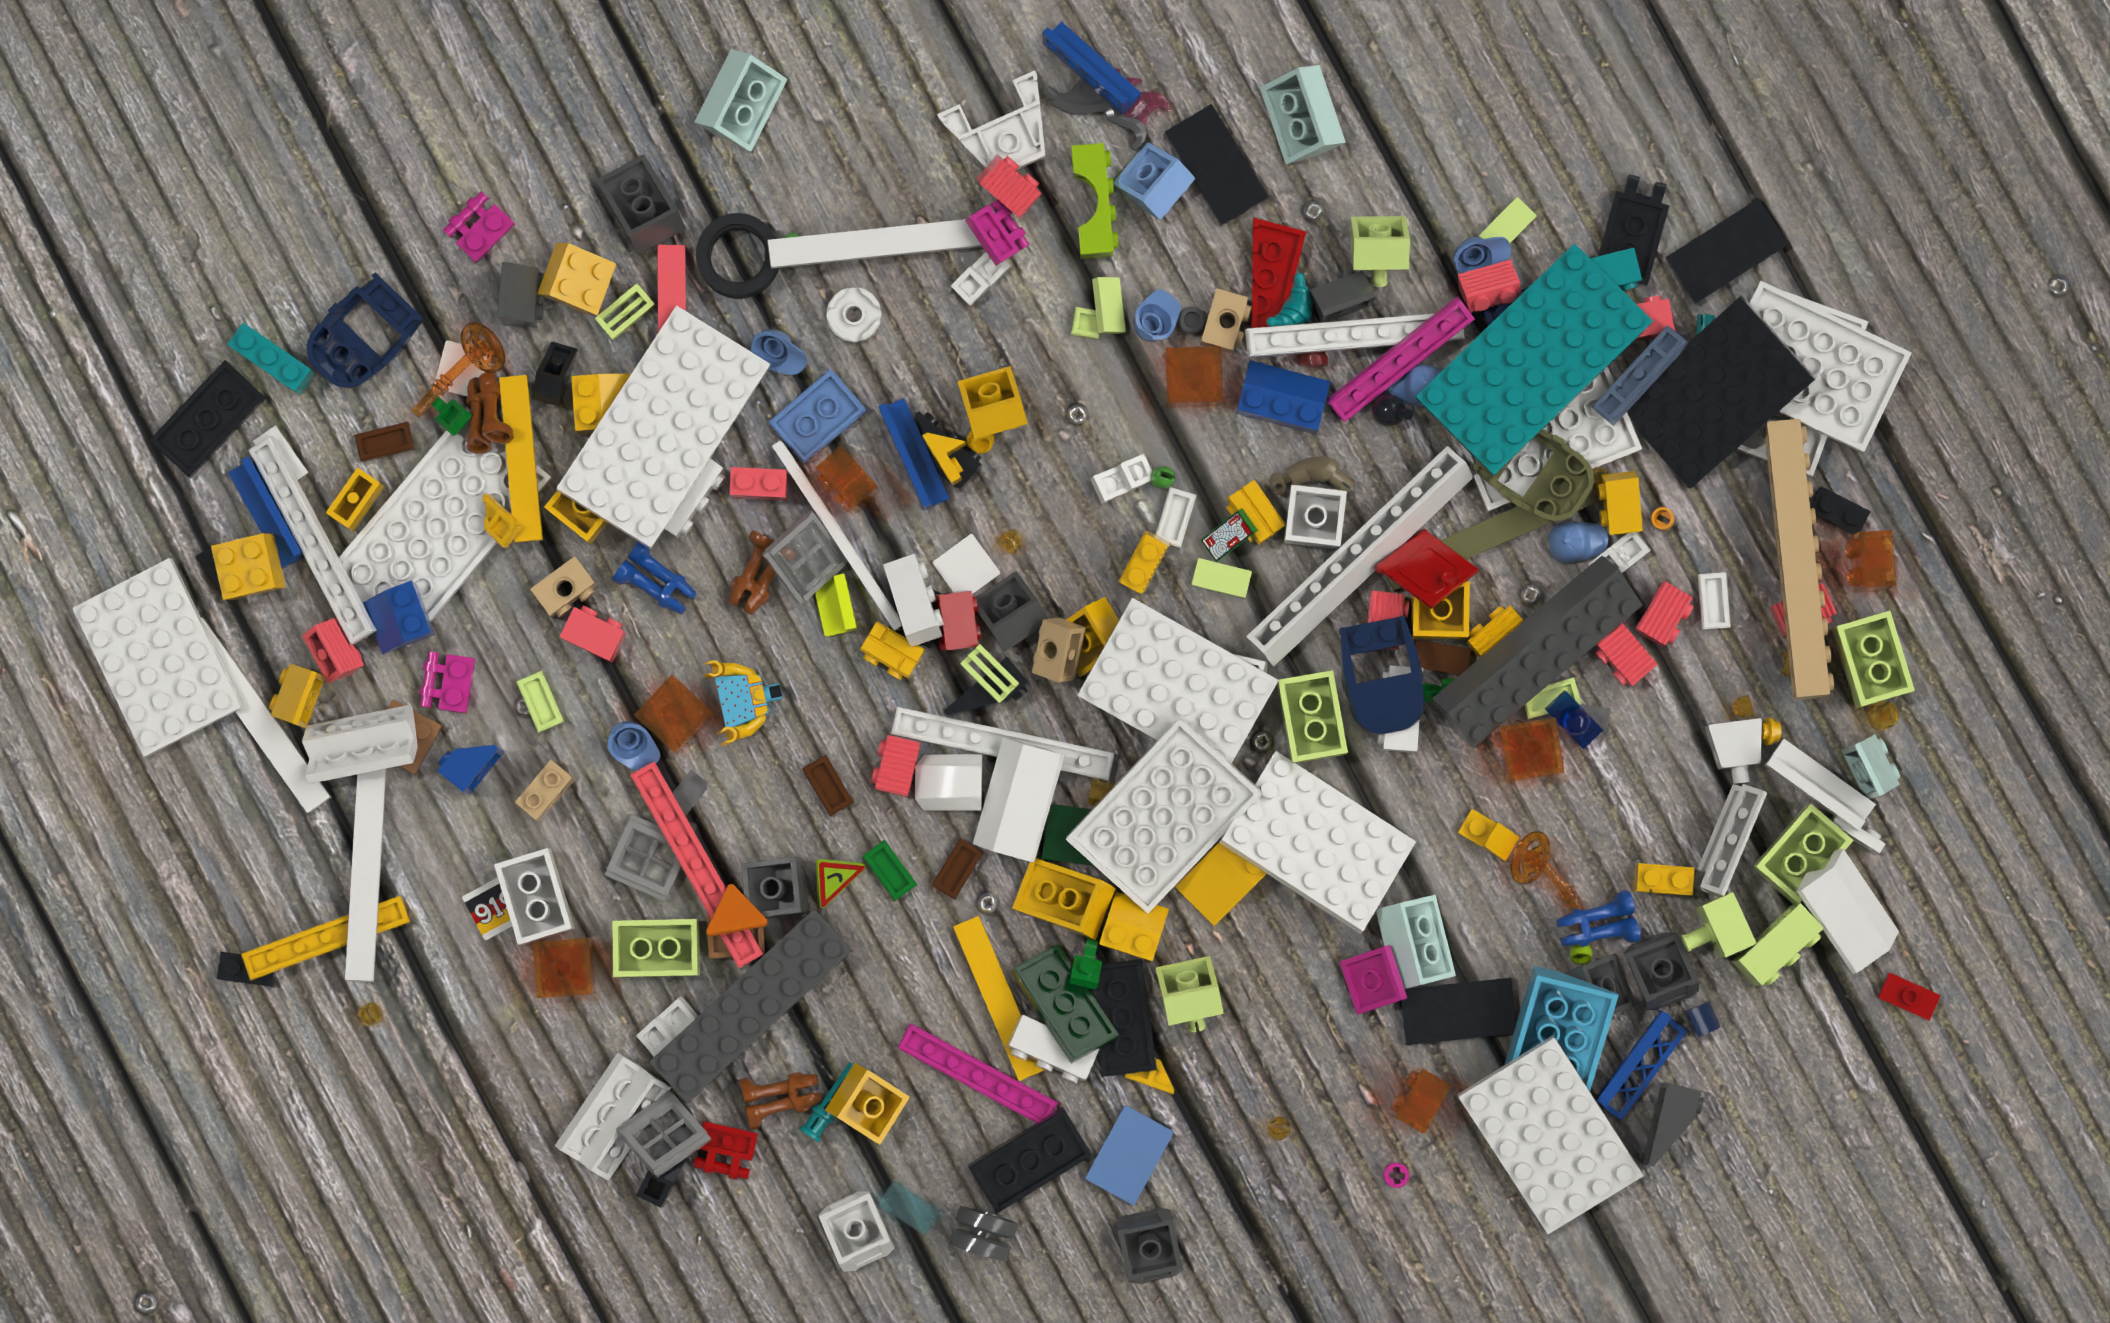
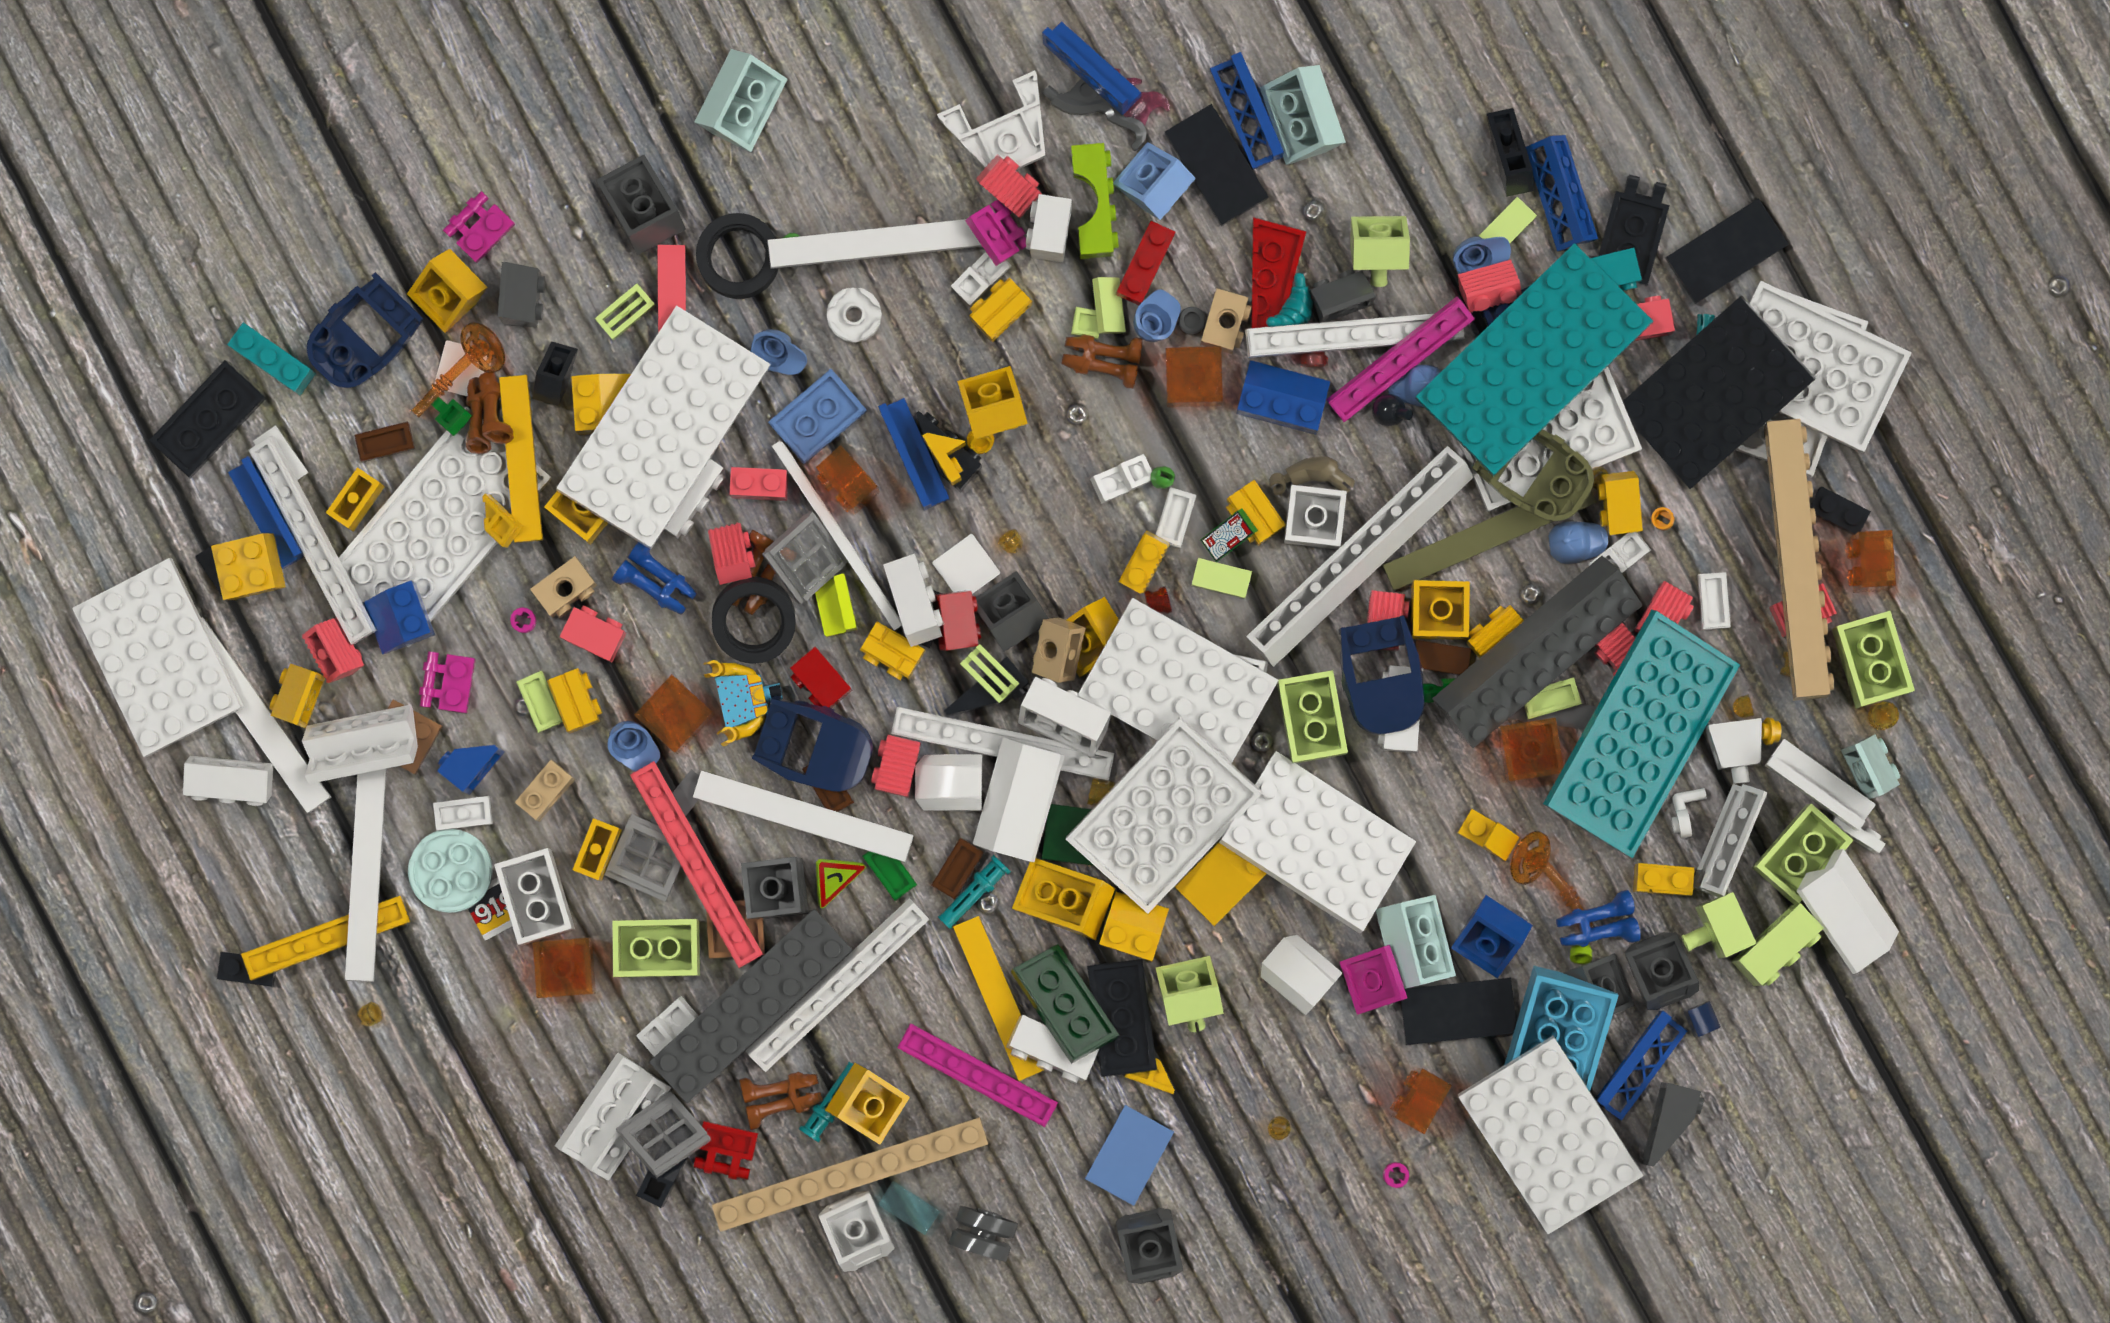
yellow brick [537,242,616,315] -> none
orange piece [706,884,768,936] -> none
black tile [967,1107,1092,1213] -> none
green plate [1069,938,1102,990] -> none
red container [1374,529,1478,609] -> none
clear blue tile [1545,690,1603,749] -> none
sand blue plate [1592,325,1688,426] -> none
red plate [1877,972,1941,1021] -> none
none -> white brick [183,756,273,806]
none -> yellow slope [407,248,488,333]
none -> light aqua tile [408,829,493,913]
none -> white plate [433,796,493,831]
none -> dark pink bush [510,607,537,633]
none -> yellow brick [547,668,602,734]
none -> yellow brick [572,818,622,881]
none -> white tile [693,771,914,863]
none -> coral brick [708,522,756,585]
none -> black tyre [712,577,796,664]
none -> tan brick [712,1117,989,1232]
none -> white plate [745,898,929,1072]
none -> dark blue slope [752,696,873,791]
none -> red brick [790,647,853,708]
none -> teal pin [938,854,1011,929]
none -> yellow brick [969,278,1032,343]
none -> white brick [1018,677,1111,758]
none -> white brick [1026,194,1072,263]
none -> dark orange piece [1061,334,1143,389]
none -> red plate [1116,221,1176,305]
none -> clear red wheel [1144,586,1172,614]
none -> blue fence [1210,52,1284,170]
none -> white slope [1261,935,1342,1015]
none -> blue slope [1451,895,1533,979]
none -> black slope [1486,108,1534,197]
none -> blue fence [1526,135,1598,252]
none -> teal plate [1543,609,1740,858]
none -> white plate [1671,788,1707,838]

